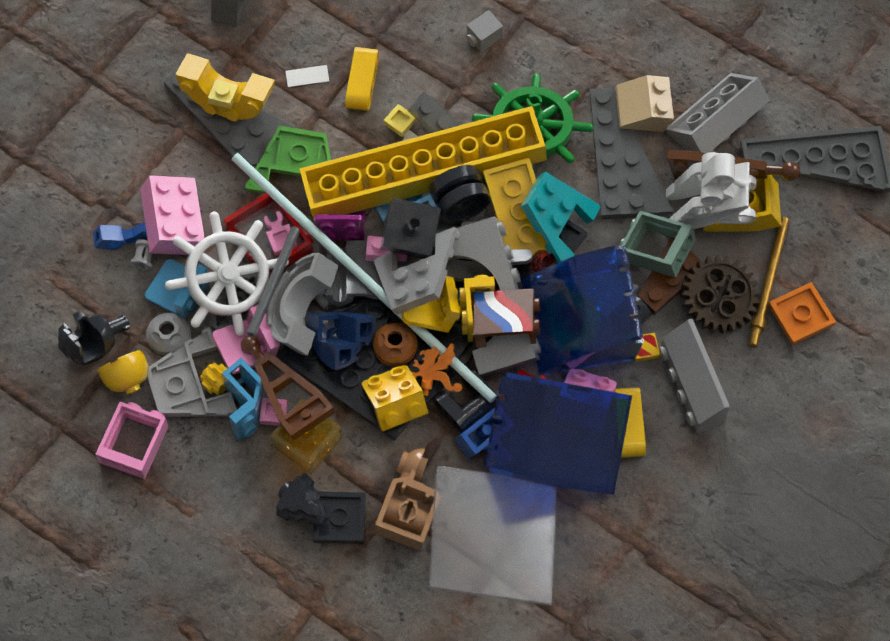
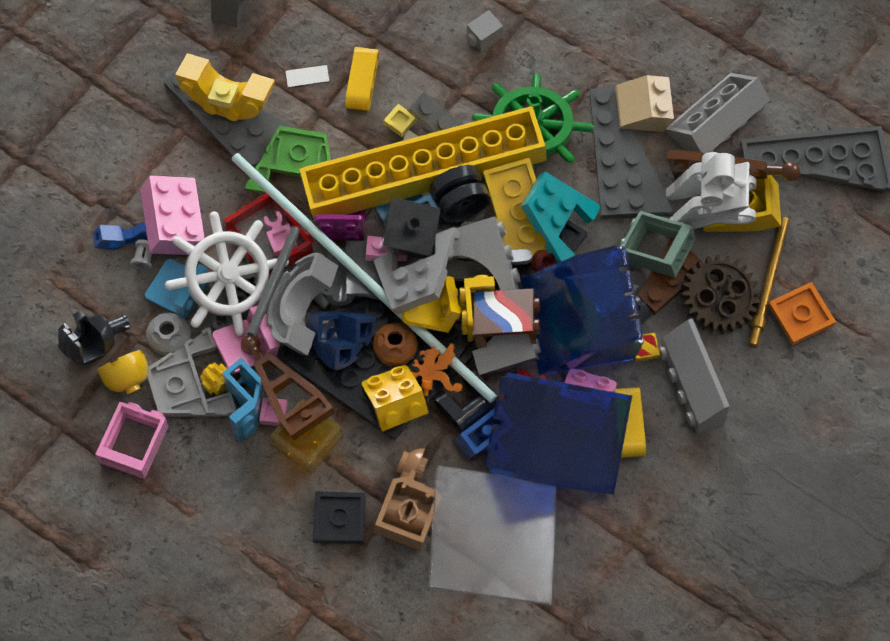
black rock [276,473,329,525] -> none

